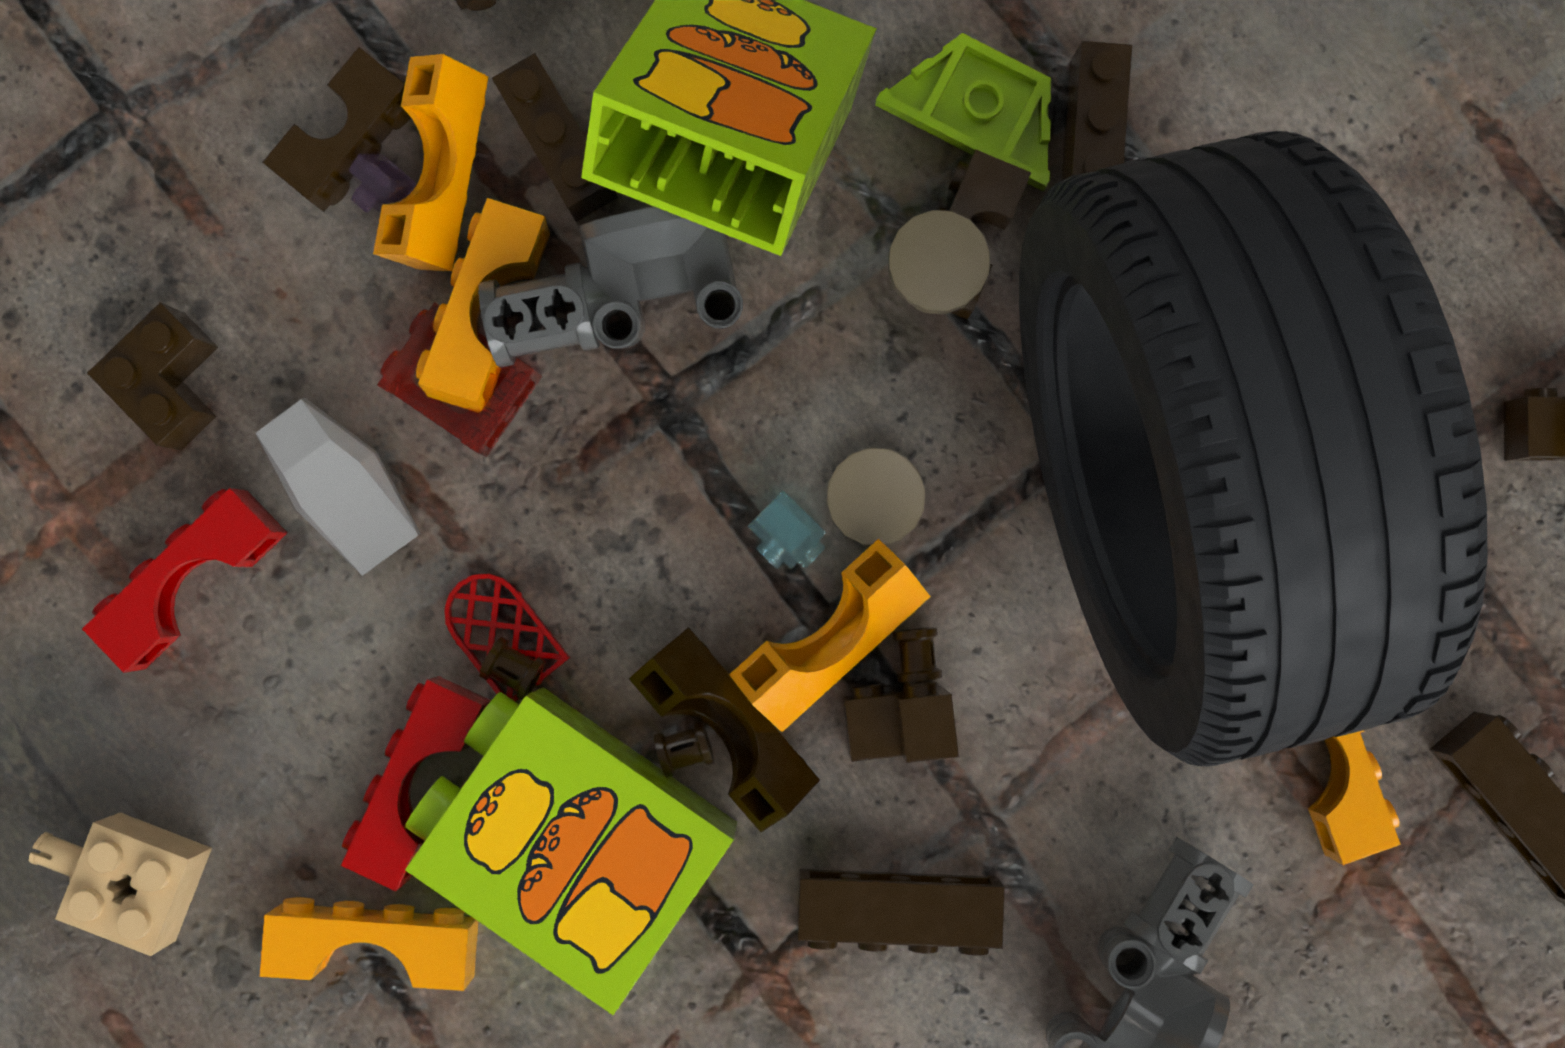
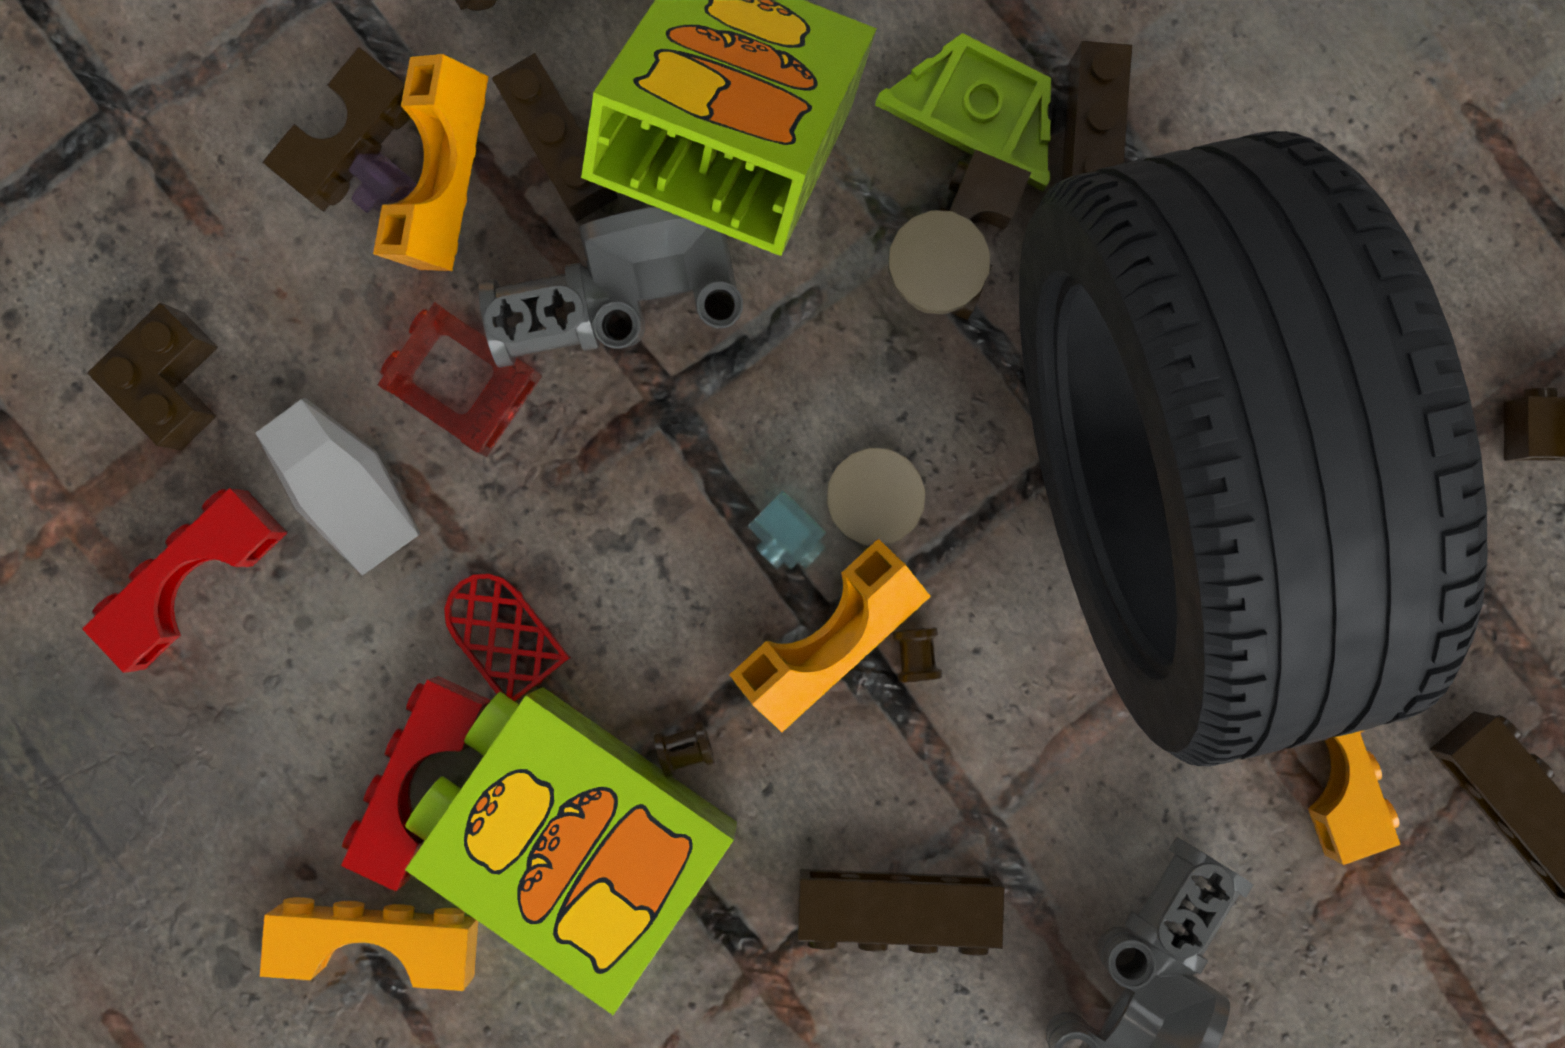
tan brick [29,812,212,956] -> none
light orange arch [416,198,550,415] -> none
dark brown bush [479,637,546,700] -> none
dark brown arch [629,627,820,833] -> none
dark brown brick [843,680,959,763] -> none

